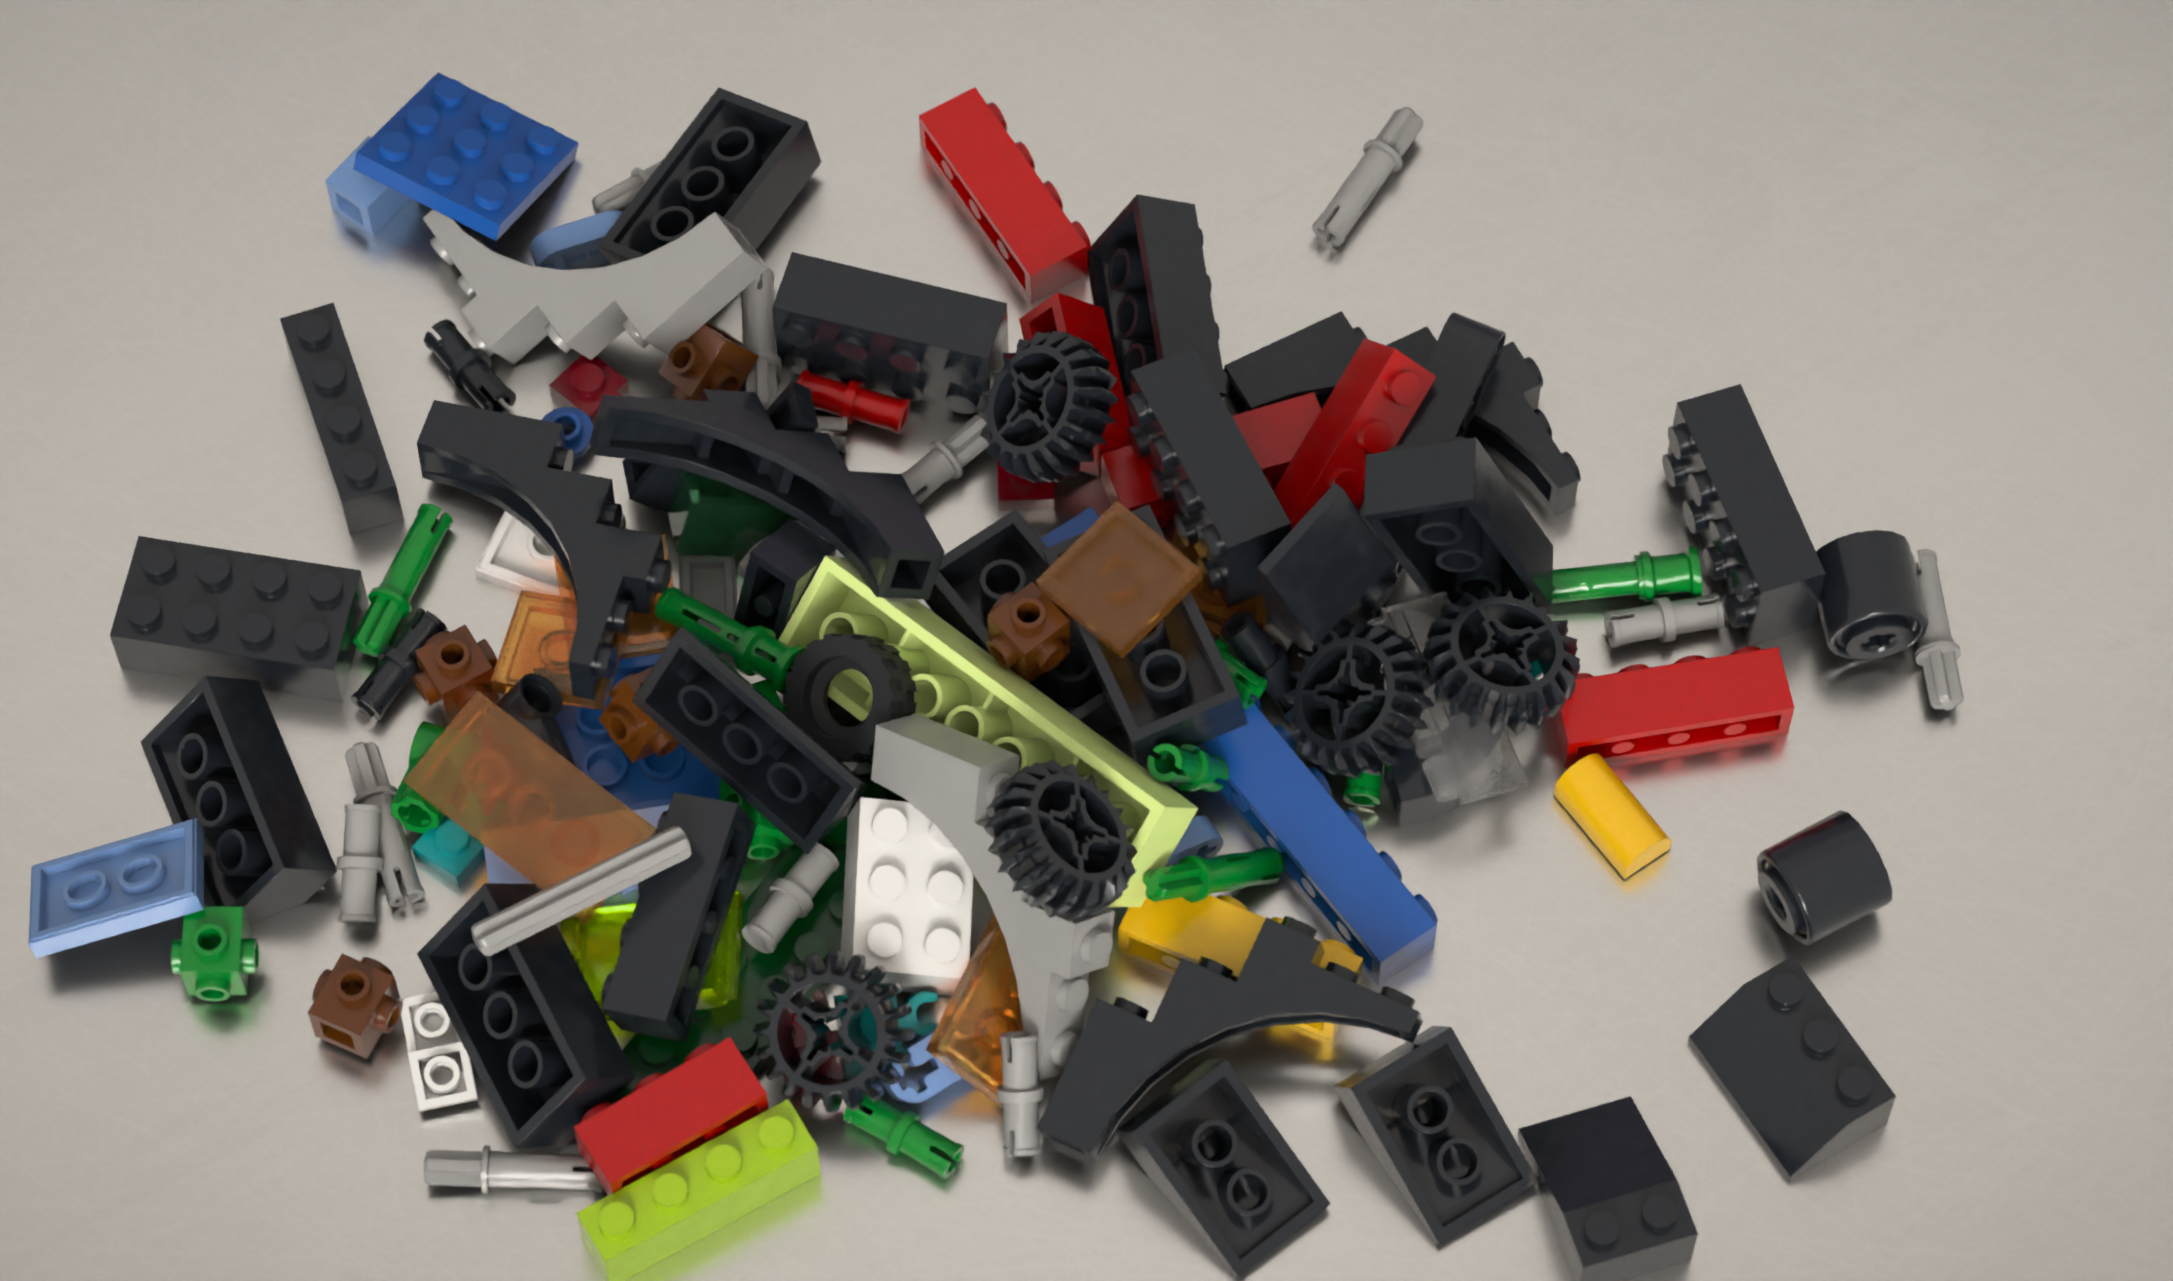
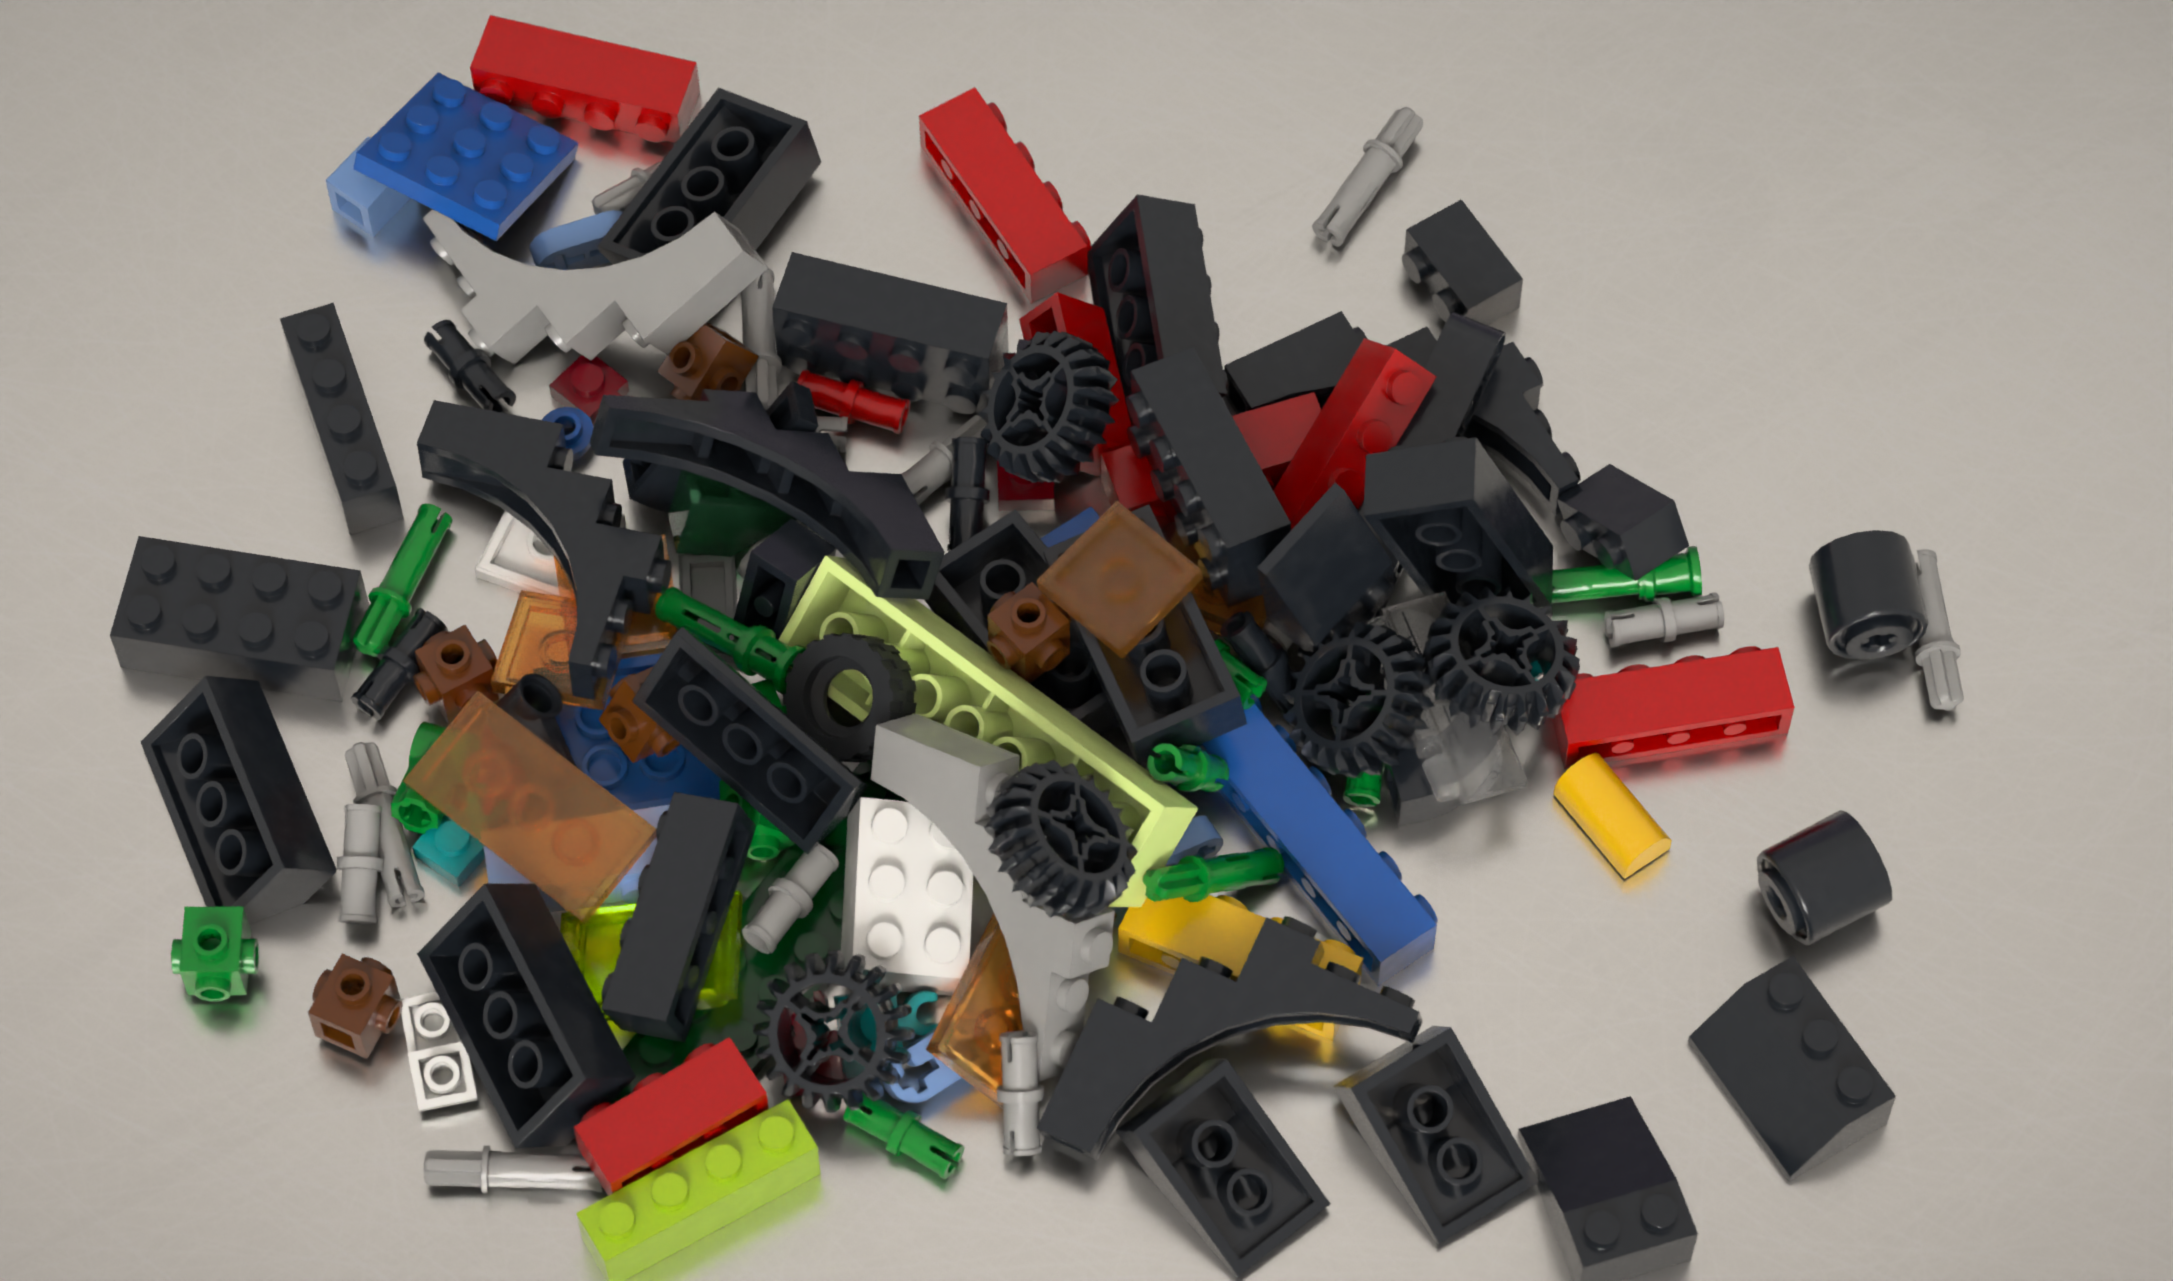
medium blue tile [28,818,204,958] -> none
light grey axle [471,826,692,956] -> none
black brick [1662,384,1826,646] -> none
none -> red brick [470,15,700,143]
none -> black pin [945,437,990,552]
none -> black brick [1402,199,1523,325]
none -> black brick [1556,464,1689,581]

